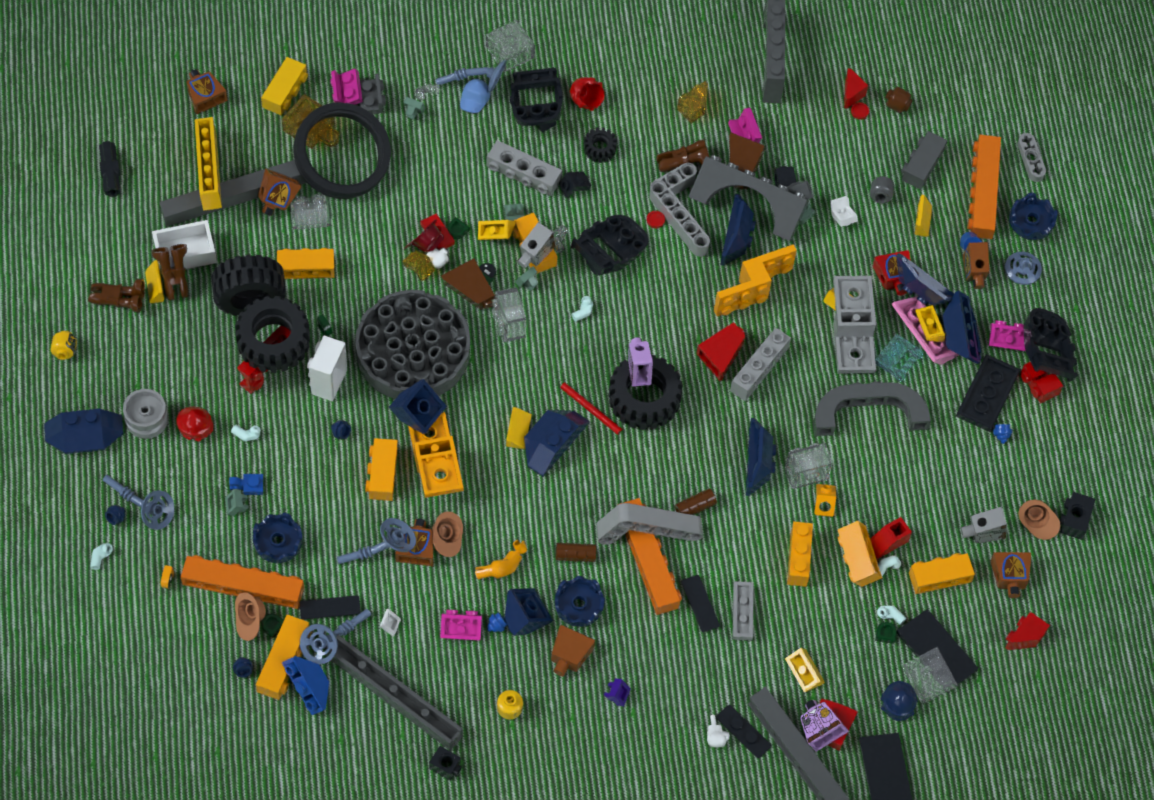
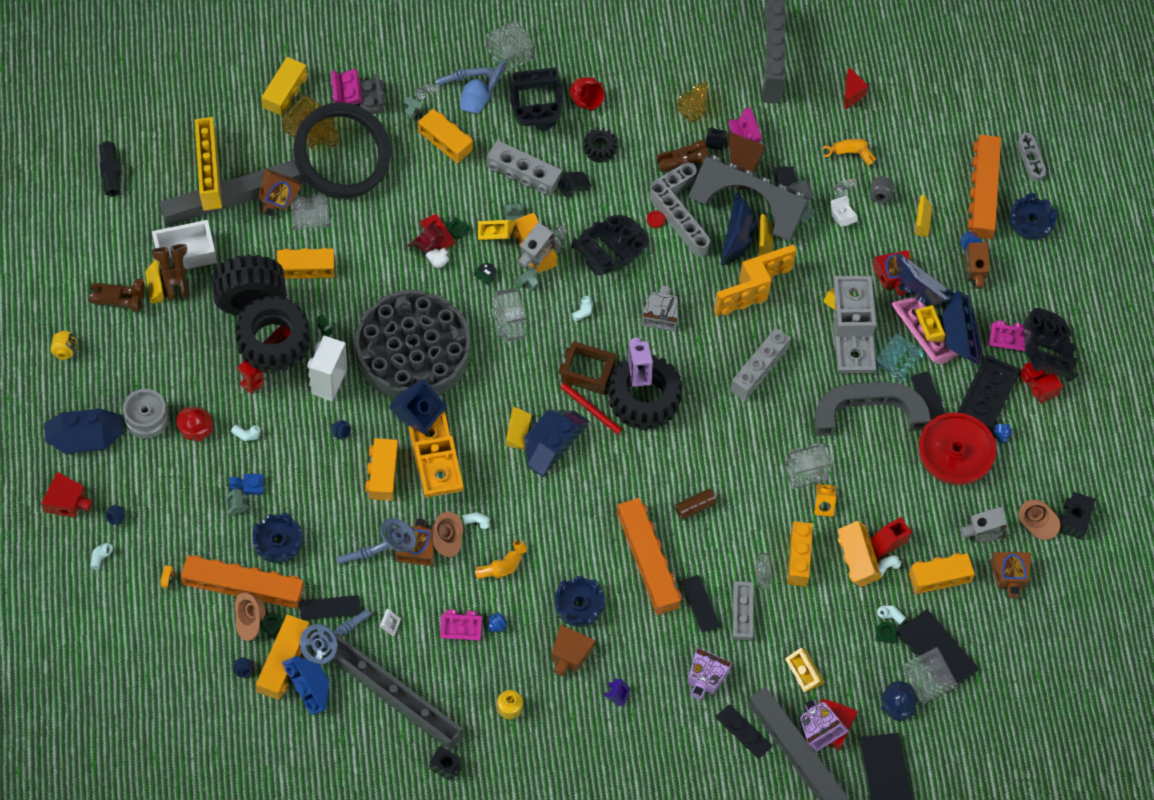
sand blue dish [103,475,174,530] -> none
dark orange torso [186,69,228,114] -> none
clear yellow bracket [402,250,435,281] -> none
reddish brown slope [441,258,497,310] -> none
dark blue slope [504,588,553,636] -> none
reddish brown axle [556,542,596,562] -> none
light grey beam [597,503,703,545] -> none
red slope [697,322,745,381] -> none
white piece [707,715,730,748] -> none
dark blue wedge [746,418,776,496] -> none
red piece [851,102,869,119] -> none
reddish brown head [885,86,913,113] -> none
dark grey brick [901,131,948,190] -> none
sand blue dish [1005,252,1042,285] -> none
red slope [1005,612,1050,650] -> none
none -> red torso [41,472,93,517]
none -> light orange brick [418,109,473,164]
none -> light aqua arm [462,512,490,529]
none -> reddish brown window [558,341,617,395]
none -> light grey torso [641,286,678,332]
none -> torso [688,647,732,699]
none -> black slope [705,127,727,150]
none -> clear piece [755,553,772,591]
none -> yellow slope [758,214,773,256]
none -> light orange arm [822,139,877,166]
none -> clear arm [834,178,857,197]
none -> black piece [910,372,946,420]
none -> red dish [918,413,996,485]

